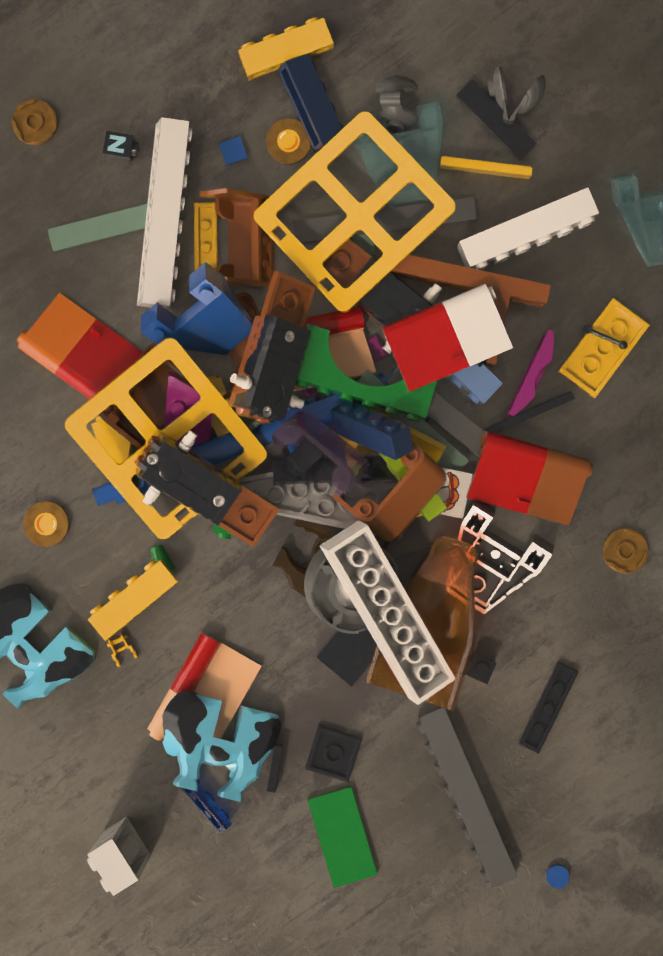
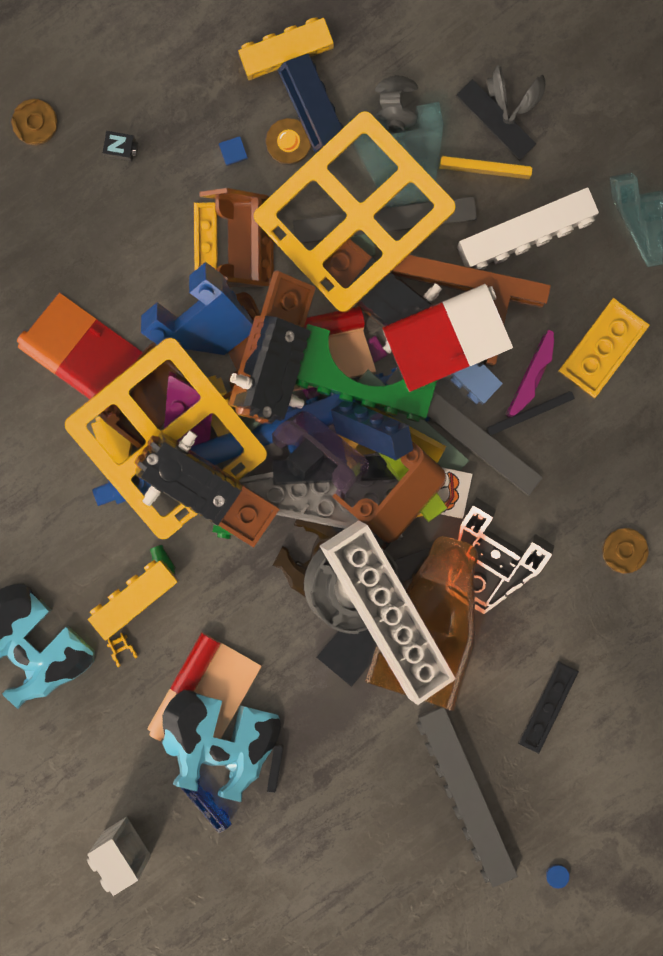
pearl gold tile [23,501,70,547] -> none
sand green tile [47,204,186,252] -> none
white brick [137,117,192,308] -> none
black tile [305,725,362,783] -> none
green tile [307,786,378,888] -> none
black brick [465,652,497,684] -> none
door [466,431,593,525] -> none
black hinge [583,324,628,349] -> none

